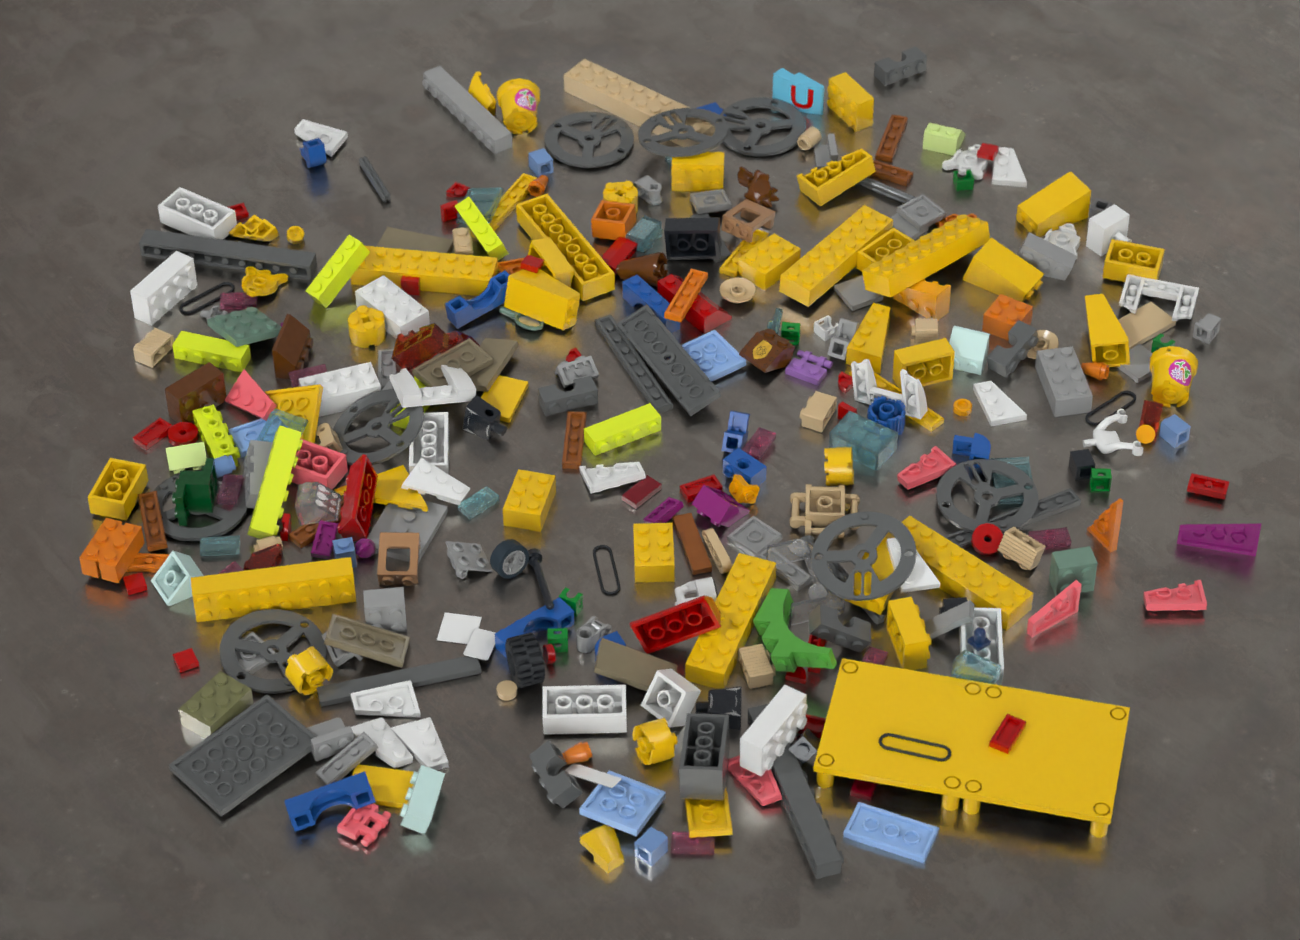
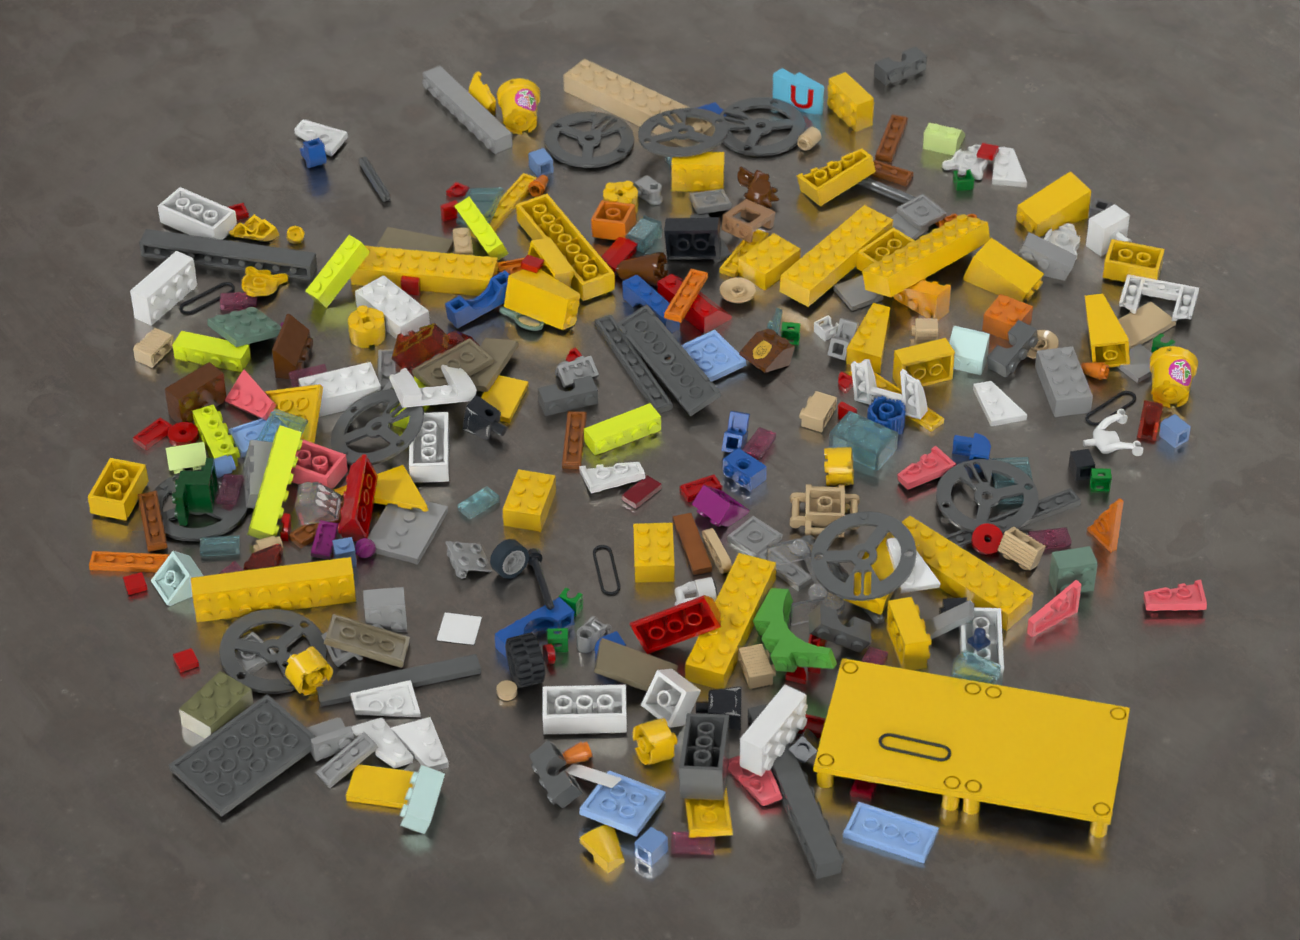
orange piece [79,518,144,583] -> none
light grey piece [200,305,228,321] -> none
blue arch [284,771,376,832] -> none
tan leg [316,423,343,452] -> none
coral plate [337,803,391,846] -> none
medium nougat window [377,532,421,586] -> none
white wing [401,458,470,505] -> none
white sticker [463,628,495,660] -> none
magenta plate [643,497,684,523] -> none
light orange bracket [729,474,760,504] -> none
medium lavender plate [785,350,833,386] -> none
light grey panel [814,134,838,169] -> none
light orange tile [953,399,972,416] -> none
red tile [989,714,1026,754] -> none
light orange tile [1136,425,1155,444] -> none
magenta wing [1177,523,1262,556] -> none
red plate [1187,473,1230,500] -> none
light grey brick [1193,313,1221,344] -> none

